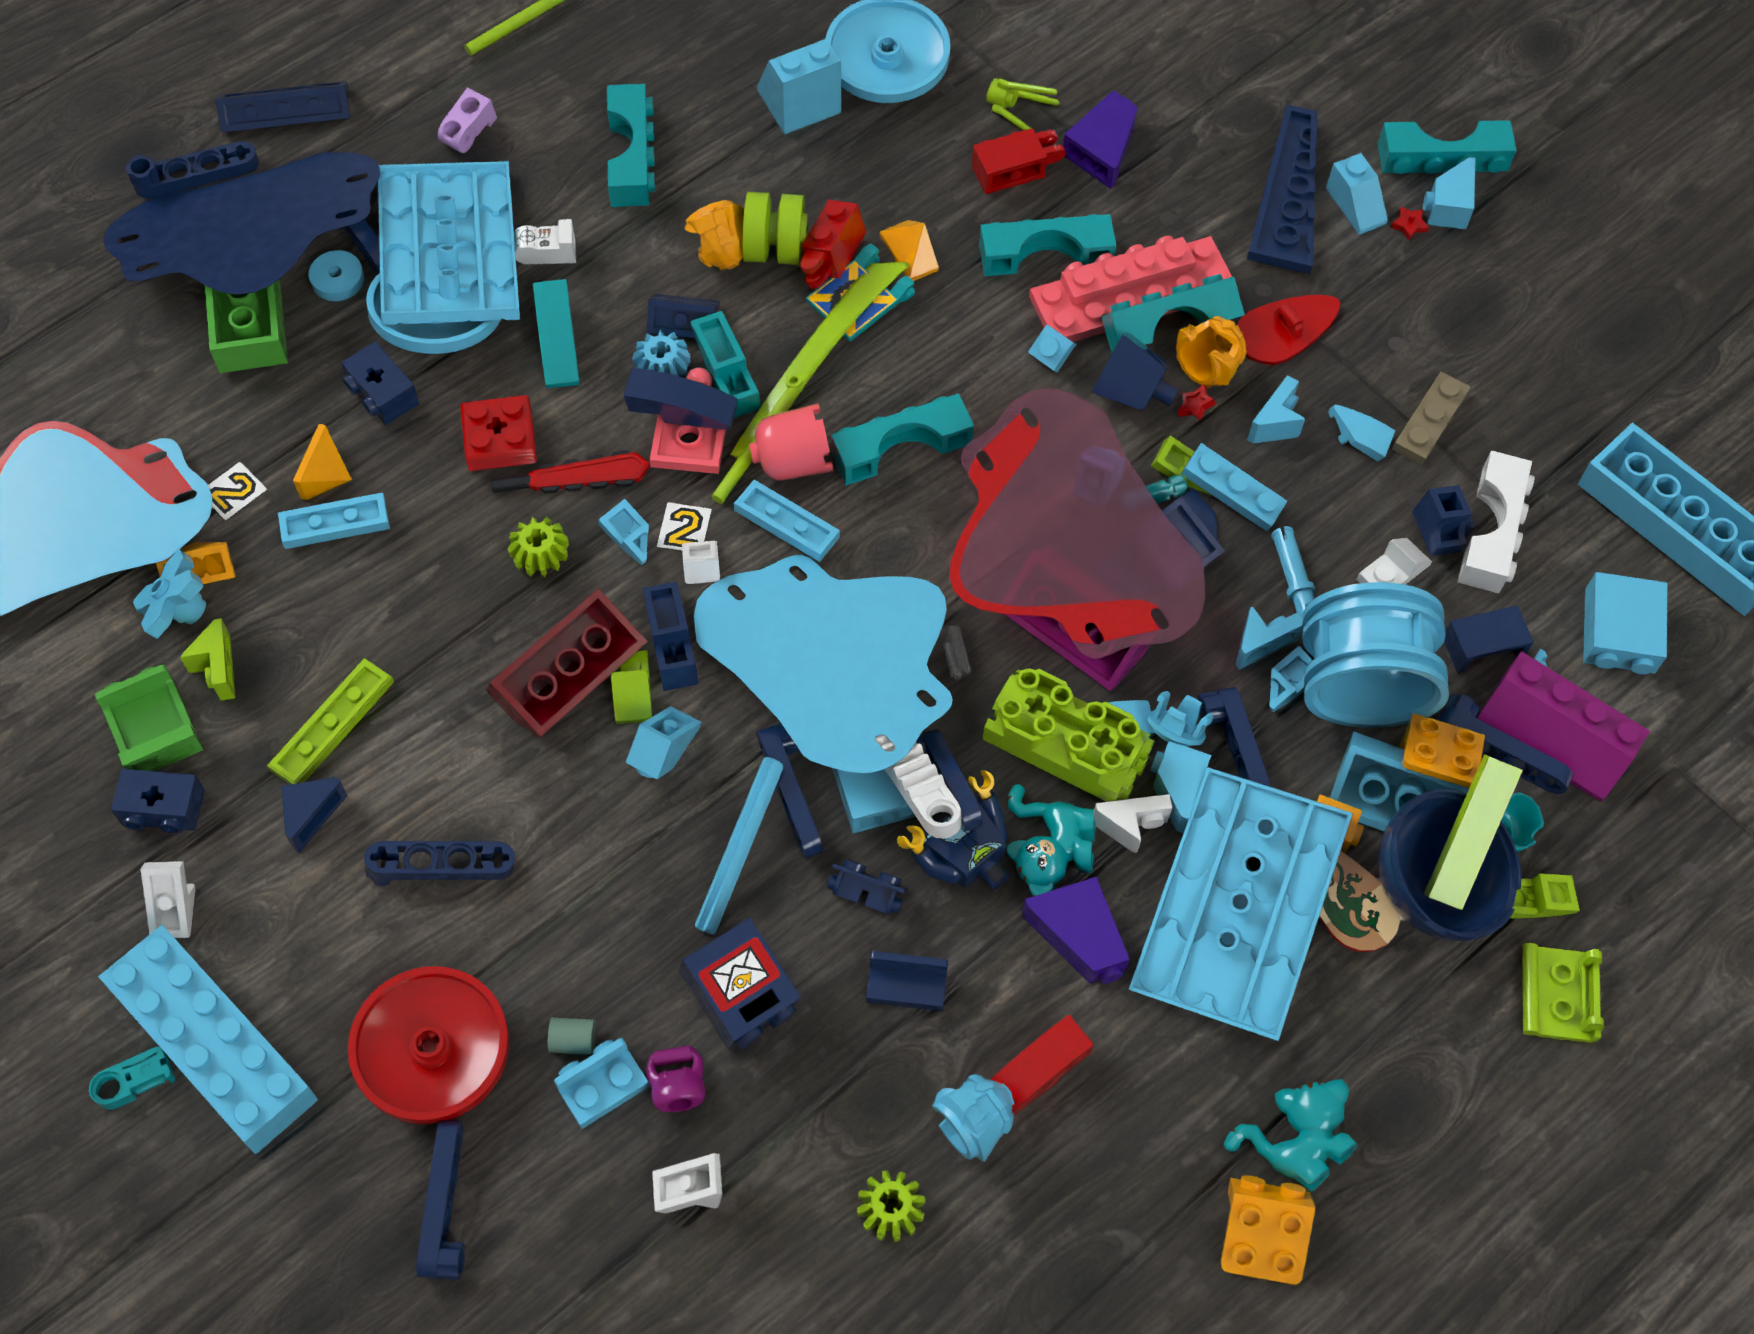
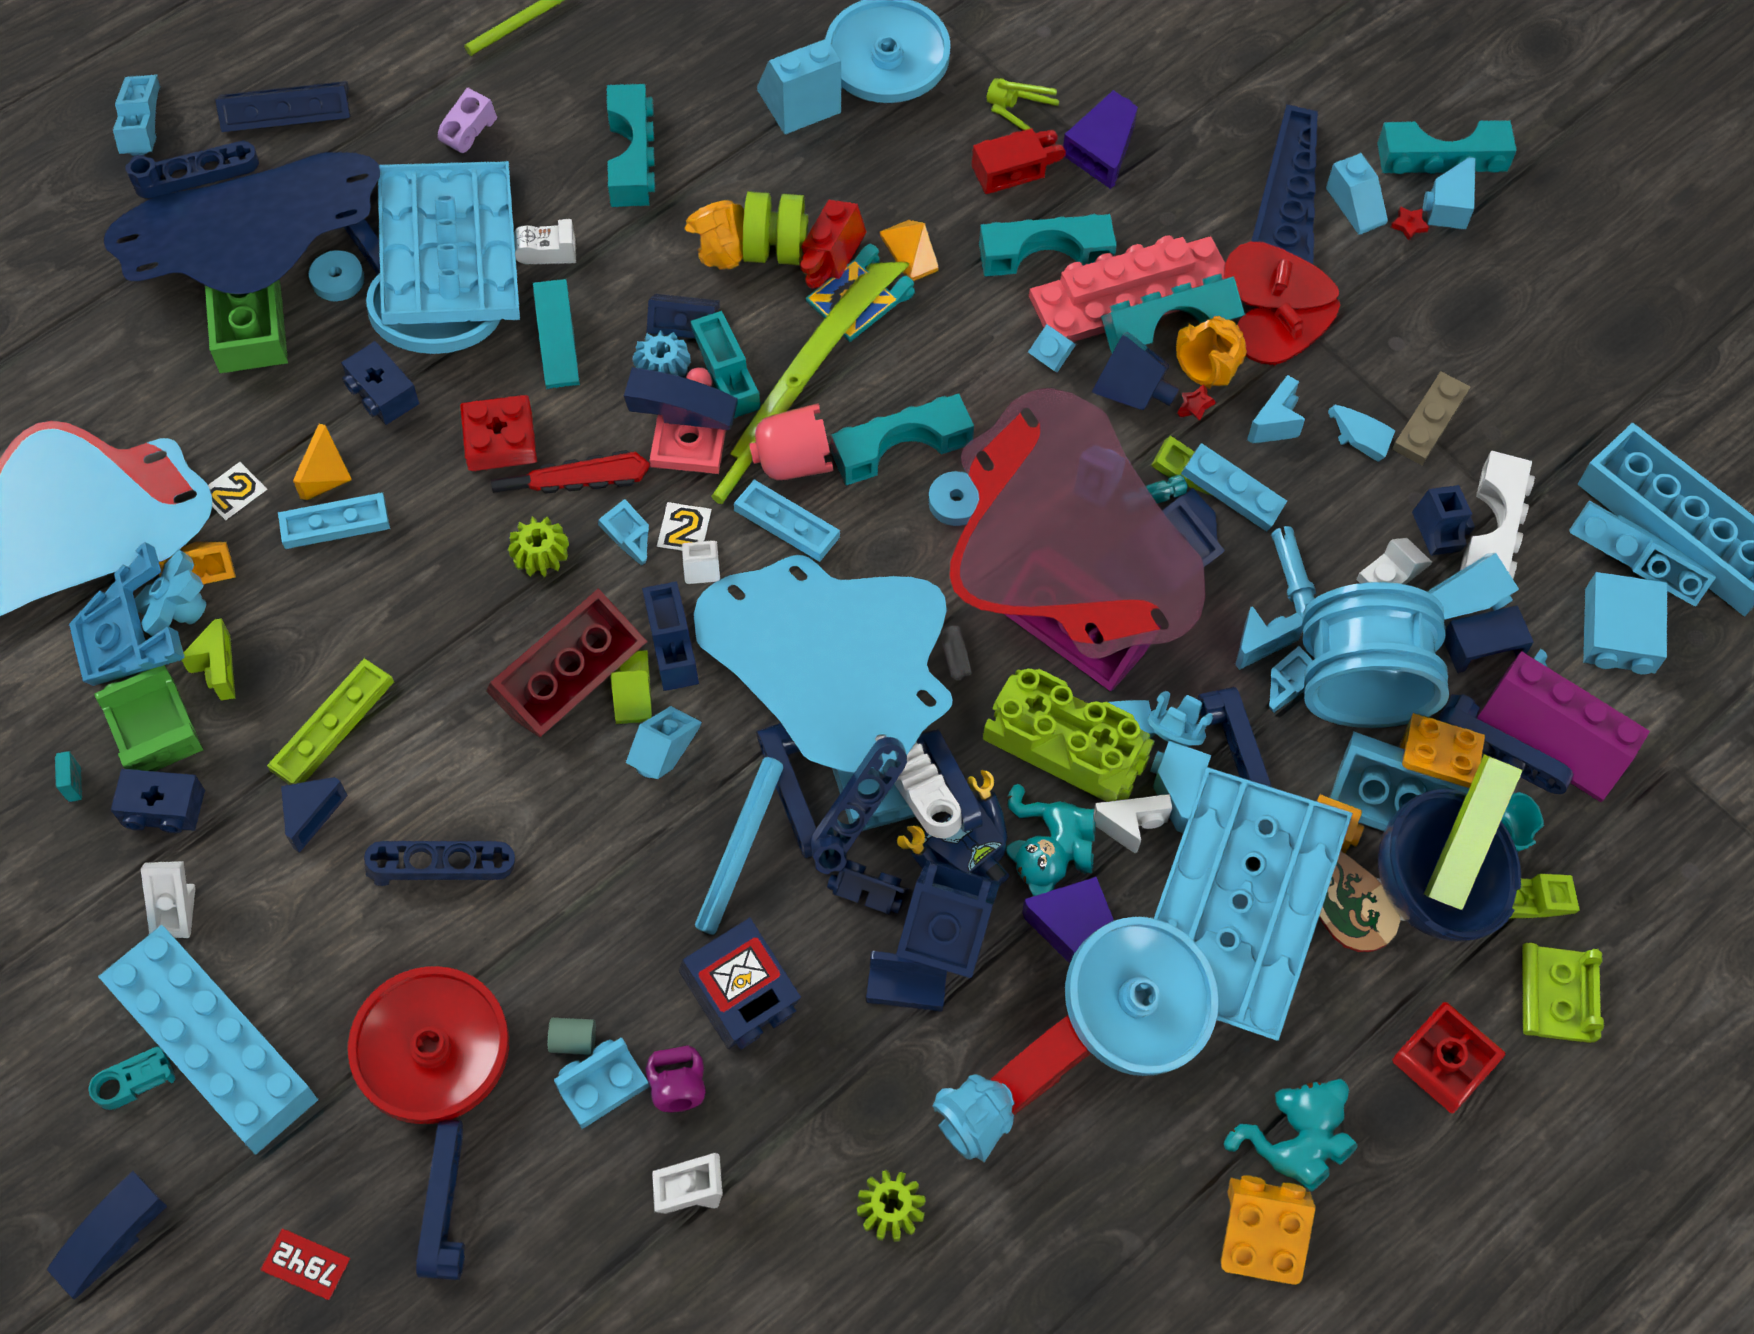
none -> dark blue slope [46,1171,167,1300]
none -> teal tile [55,751,82,802]
none -> dark azure wing [69,542,185,686]
none -> medium azure slope [113,75,160,156]
none -> red sticker [260,1228,350,1300]
none -> dark blue beam [811,737,907,874]
none -> dark blue container [896,860,1000,979]
none -> medium azure piece [928,471,979,526]
none -> medium azure dish [1065,917,1218,1076]
none -> red shield [1224,242,1339,310]
none -> red brick [1392,1002,1505,1113]
none -> medium azure slope [1427,553,1519,619]
none -> medium azure slope [1569,501,1716,607]

